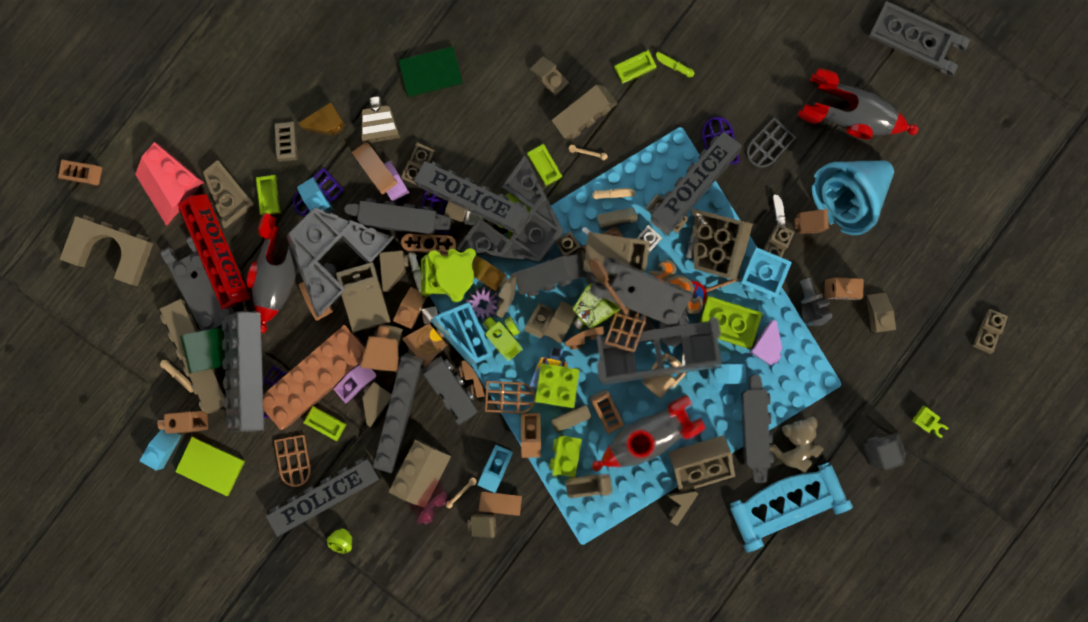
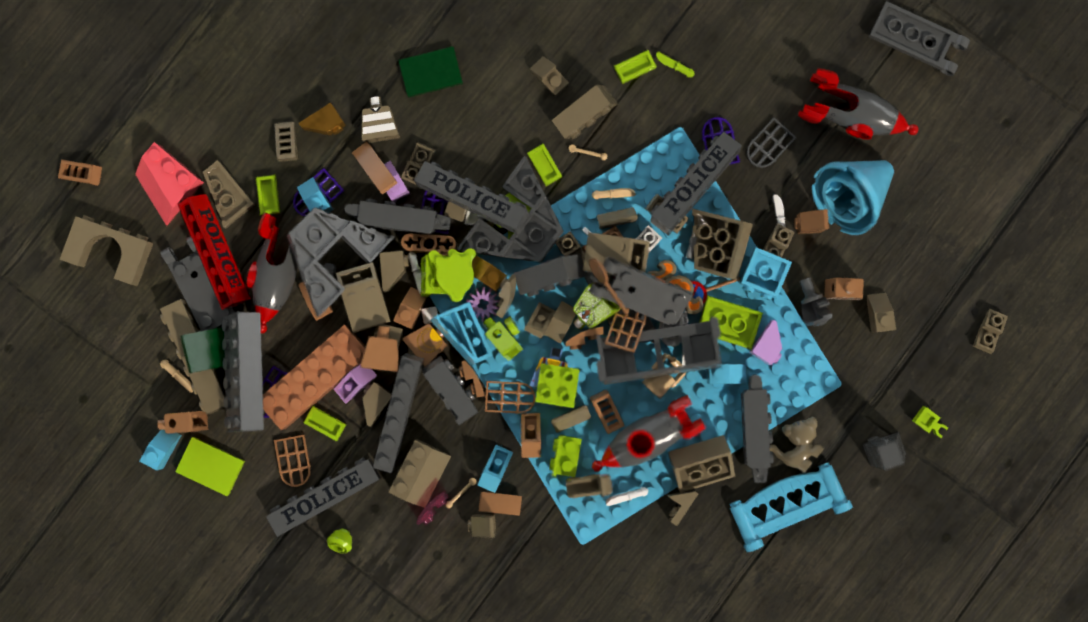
none -> white piece [606,487,648,506]

